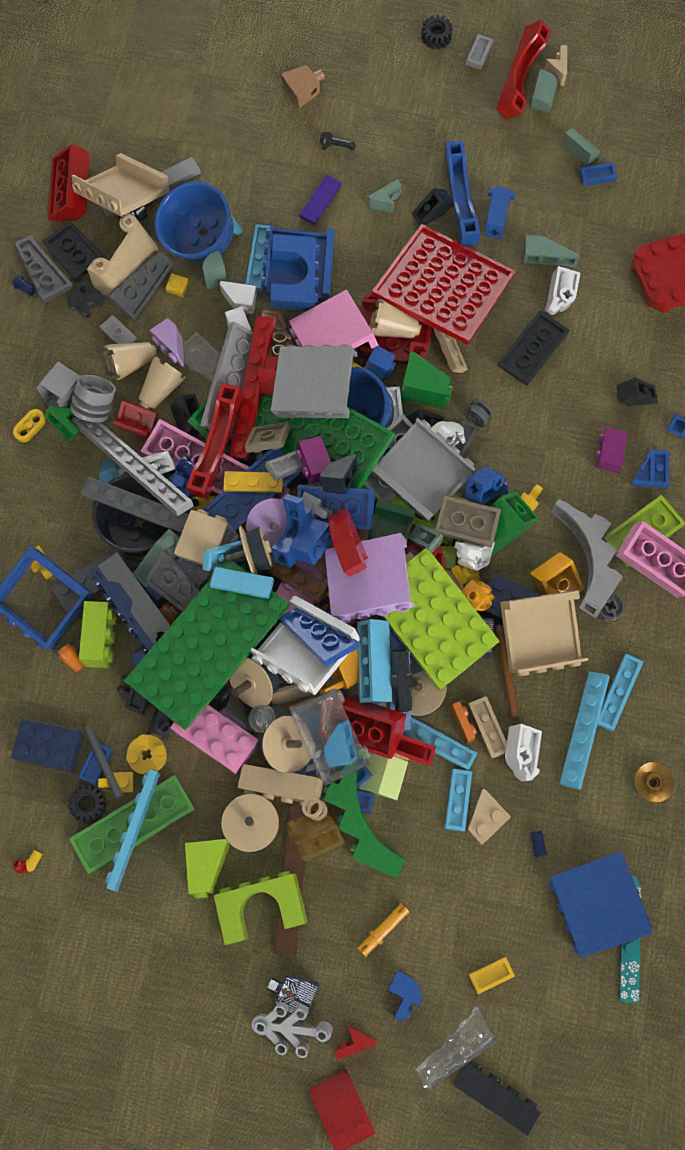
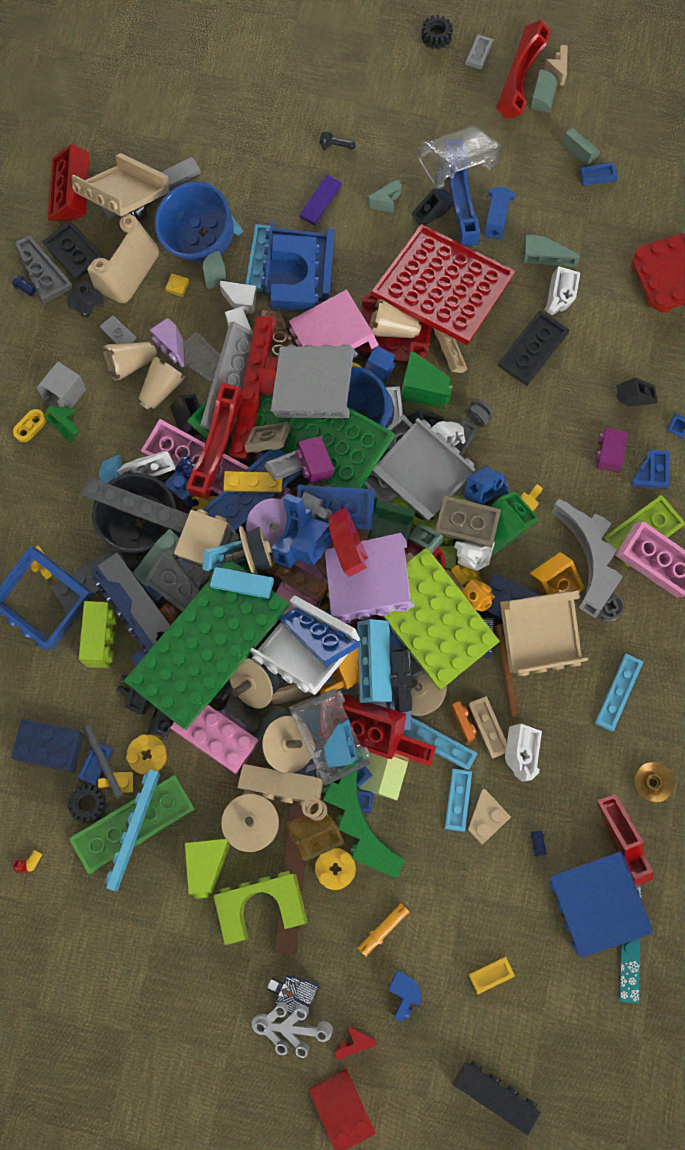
orange cone [57,643,85,673] -> none
light grey wheel [70,375,116,422] -> none
light grey plate [71,417,193,516] -> none
dark grey wing [107,252,174,320] -> none
red bracket [113,400,158,438] -> none
clear piece [248,705,276,733] -> none
medium nougat torso [281,65,325,108] -> none
black slope [319,454,359,494] -> none
clear wing [416,1006,498,1090] -> none
medium azure plate [560,671,610,790] -> none
none -> yellow plate [315,848,356,890]
none -> clear windscreen [417,126,503,188]
none -> red slope [597,794,653,886]

